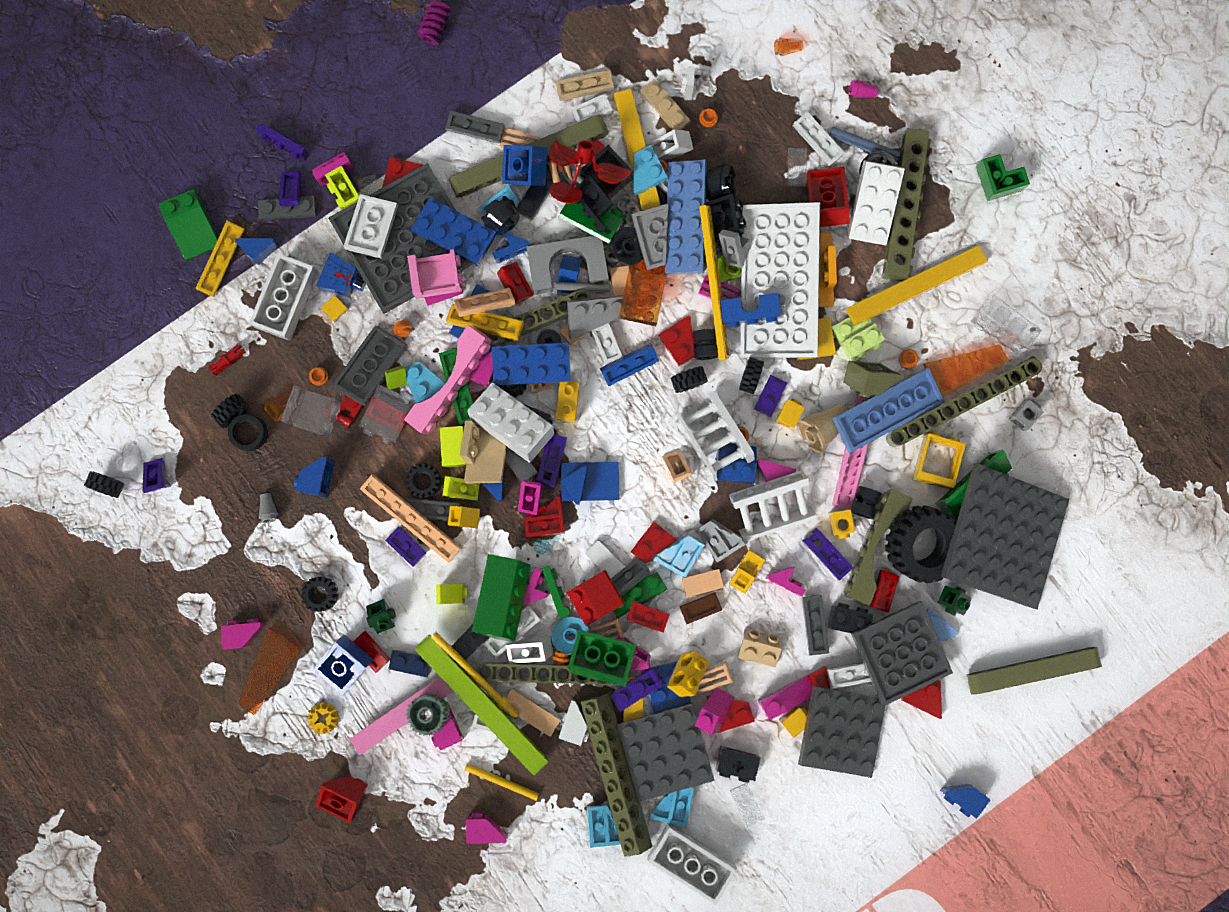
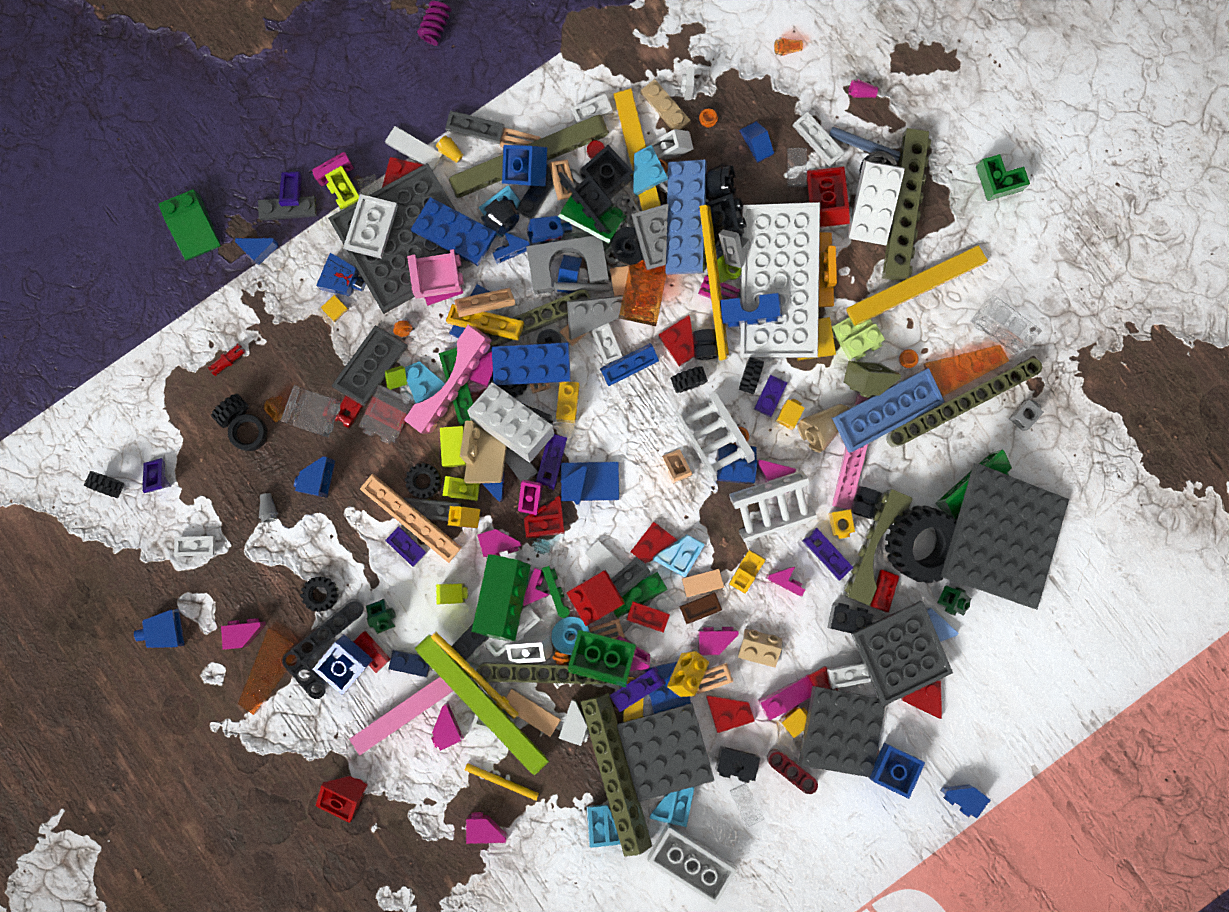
yellow tile [195,220,245,297] -> none
white brick [249,253,318,341] -> none
dark purple plate [256,124,309,161] -> none
yellow gear [307,702,339,734] -> none
orange plate [309,367,328,386] -> none
sand green brick [405,693,450,736] -> none
red slope [497,262,534,304] -> none
red plant [549,140,632,204] -> none
tan plate [555,69,614,101] -> none
dark pink slope [694,688,735,735] -> none
light grey wing [696,519,748,562] -> none
dark grey plate [802,595,829,656] -> none
yellow window [912,432,966,489] -> none
olive beam [966,647,1102,695] -> none
none -> blue torso [134,609,185,648]
none -> white plate [174,536,216,556]
none -> black beam [282,599,364,699]
none -> white tile [385,126,443,171]
none -> yellow cone [436,135,464,163]
none -> dark pink slope [477,529,522,557]
none -> blue torso [527,216,572,244]
none -> dark pink slope [698,627,738,655]
none -> blue slope [740,121,774,163]
none -> dark red beam [767,749,818,794]
none -> blue brick [868,742,925,799]

